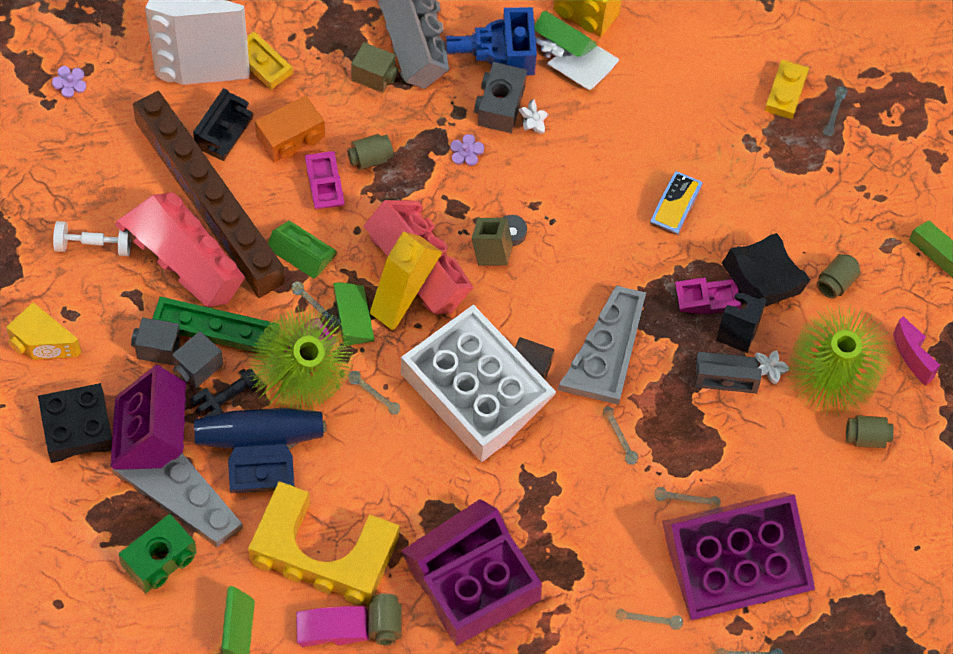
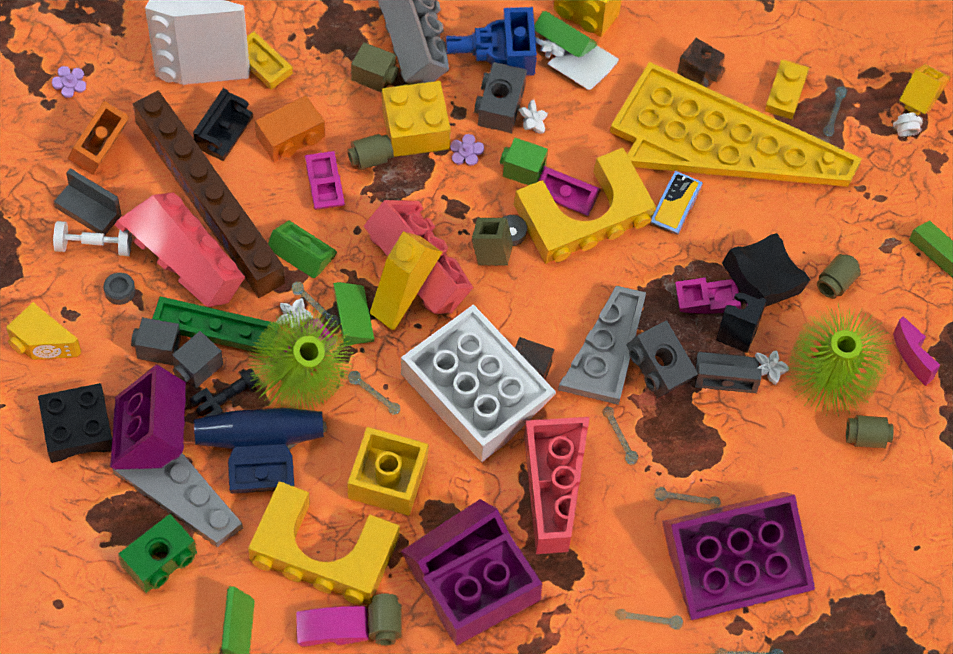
none -> dark grey panel [54,168,122,235]
none -> orange brick [67,101,129,174]
none -> dark grey tile [103,273,136,305]
none -> white plant [276,298,313,333]
none -> yellow brick [347,427,429,516]
none -> yellow brick [382,81,451,157]
none -> bright green brick [500,138,548,186]
none -> yellow arch [513,148,656,264]
none -> coral wedge [524,417,590,554]
none -> dark pink slope [538,166,601,216]
none -> yellow wing [610,61,862,187]
none -> dark grey brick [626,320,698,399]
none -> clear smoke brick [677,38,726,88]
none -> white plate [893,113,923,136]
none -> yellow slope [899,64,951,115]

